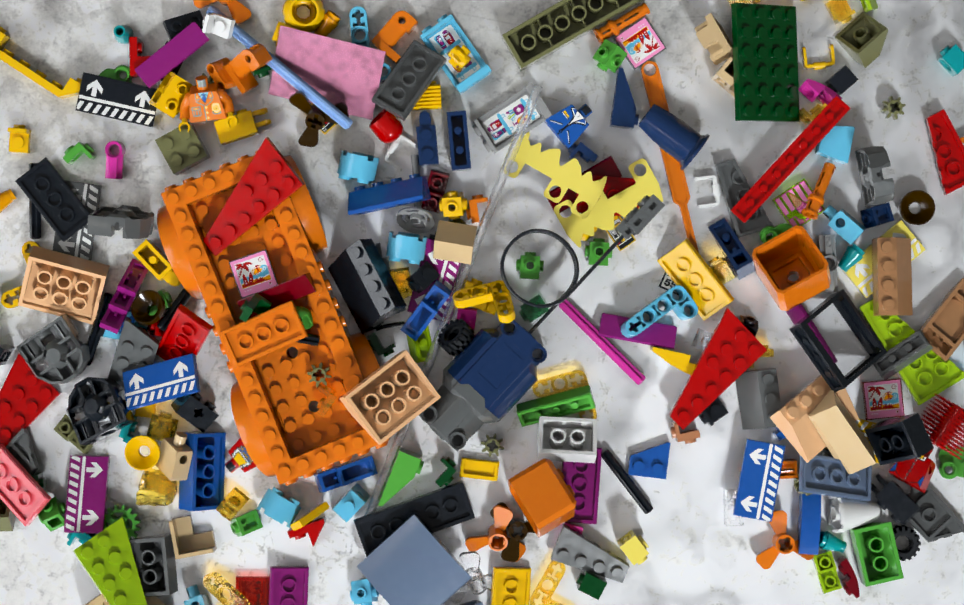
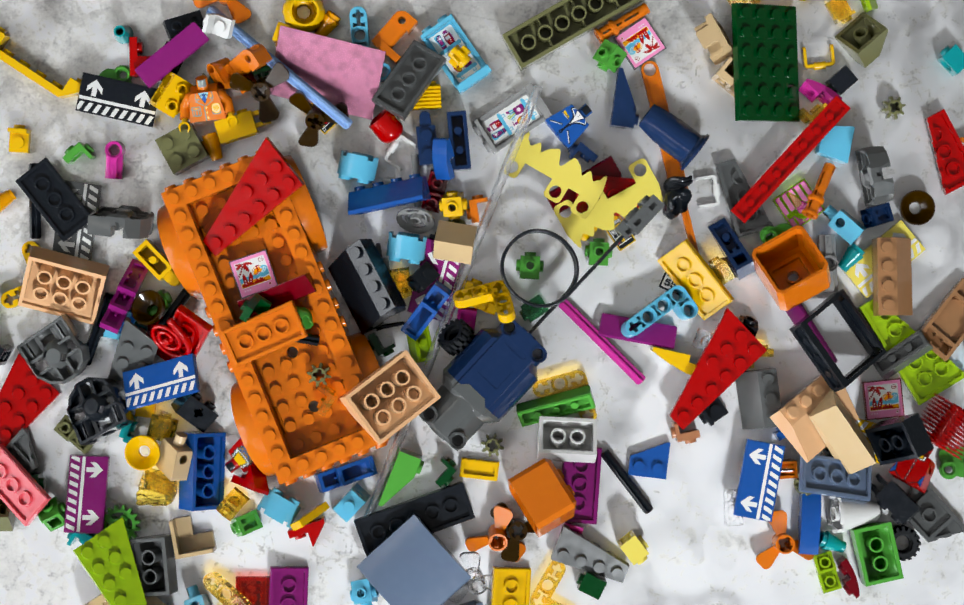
none -> red piece [151,318,193,358]
none -> light orange cone [201,131,223,161]
none -> dark brown piece [229,62,290,123]
none -> red slope [231,465,269,495]
none -> blue slope [432,138,455,180]
none -> black hair [662,175,693,220]

